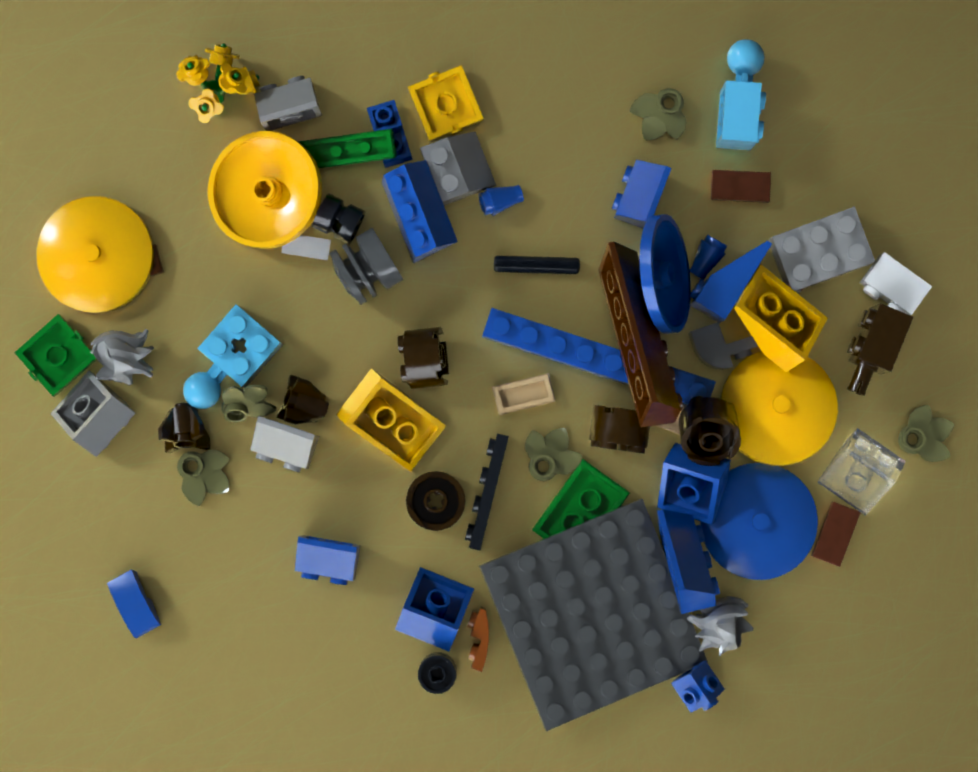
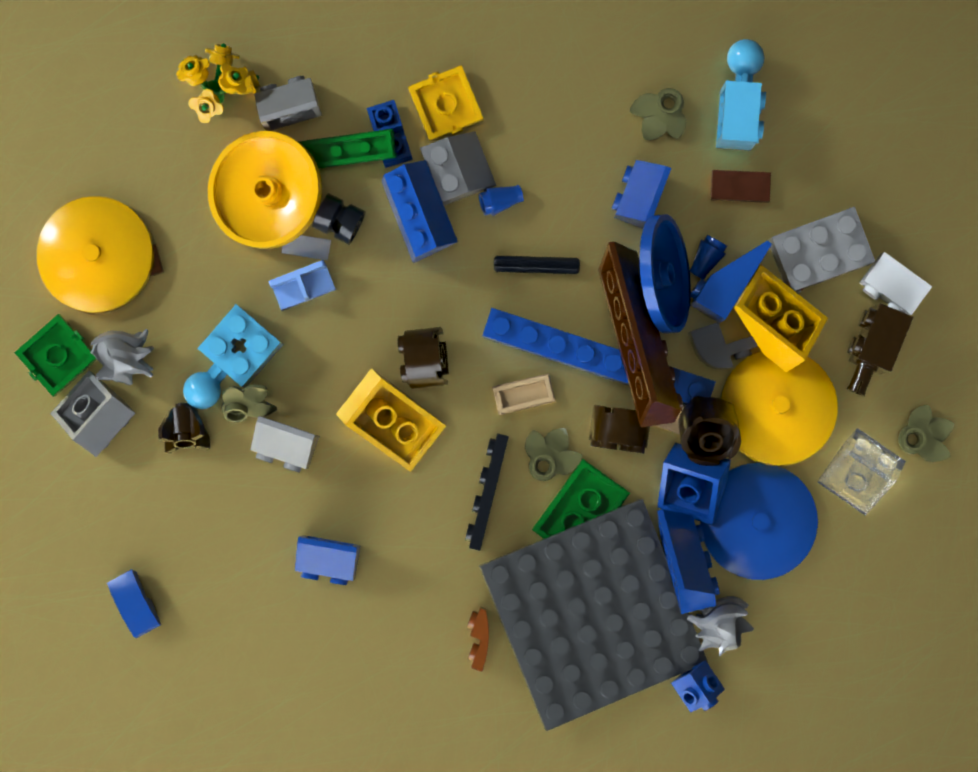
olive plate [177,450,229,506] -> none
dark brown brick [276,375,329,425] -> none
dark grey wheel [329,228,403,305] -> none
blue slope [395,567,474,651] -> none
dark brown brick [406,471,466,531] -> none
black wheel [418,652,457,694] -> none
copper tile [811,501,861,567] -> none
none -> light blue panel [268,260,336,311]

